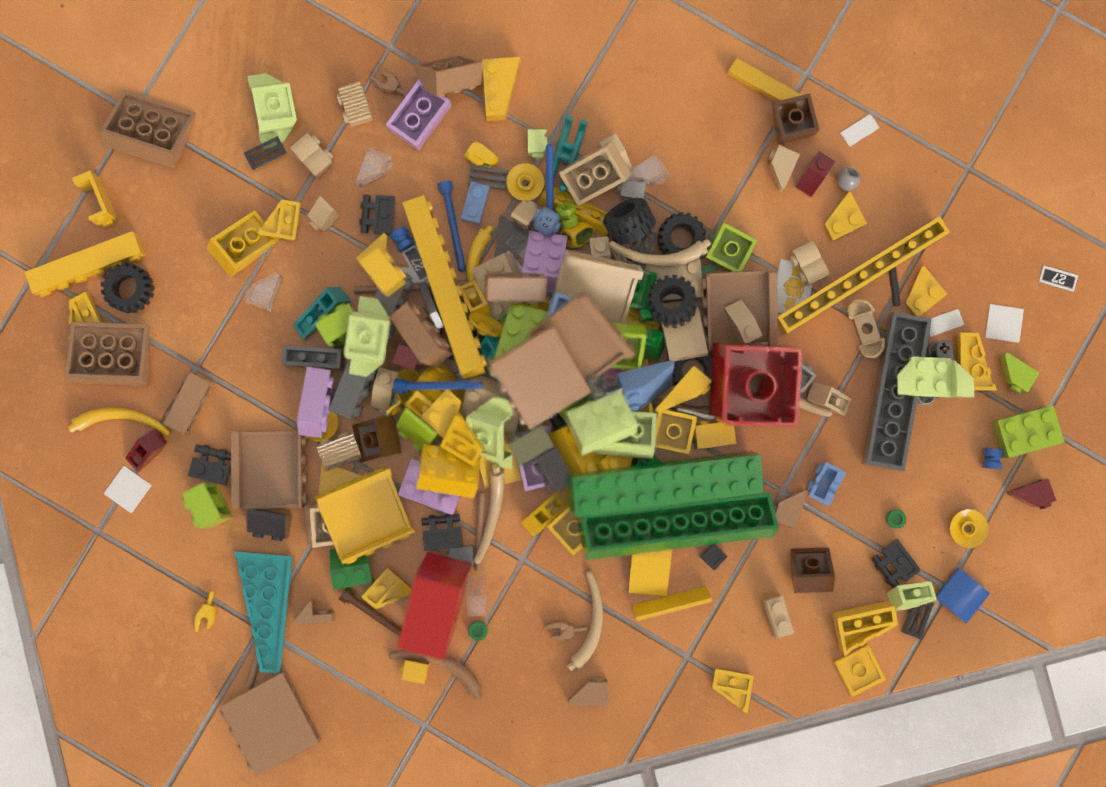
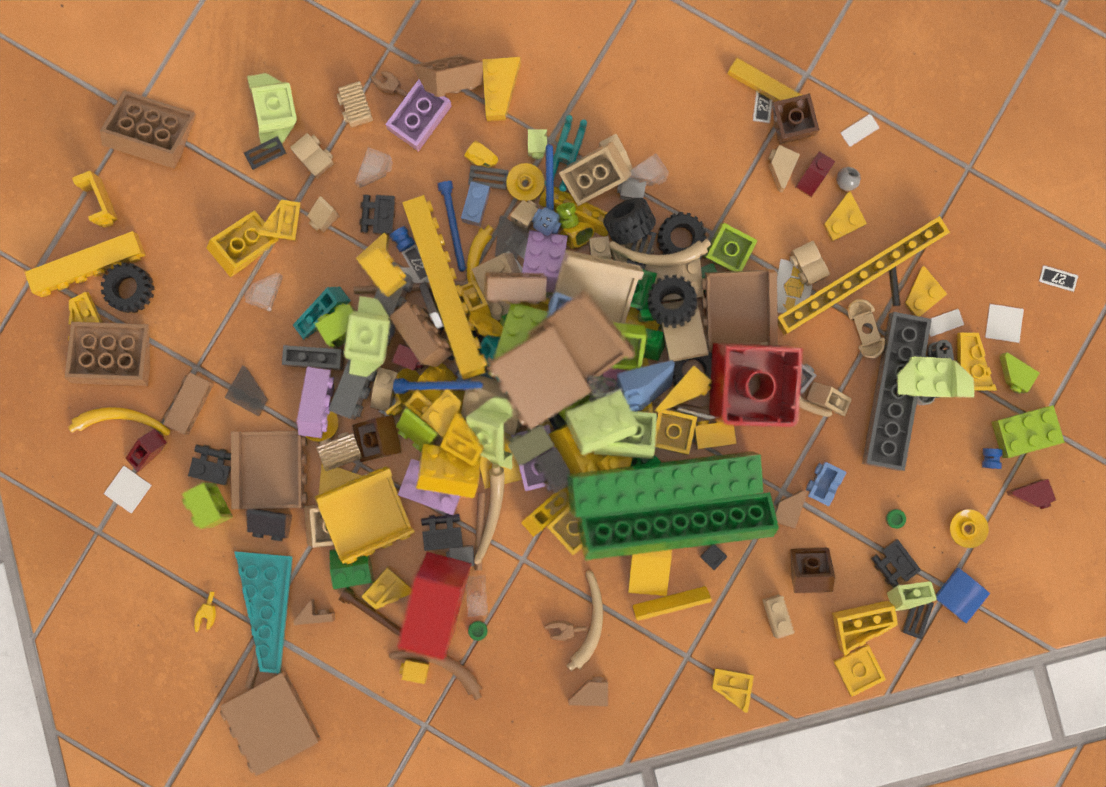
tan slope [724,299,762,344] -> none
none -> clear smoke wing [224,365,269,416]
none -> sticker [753,91,772,123]

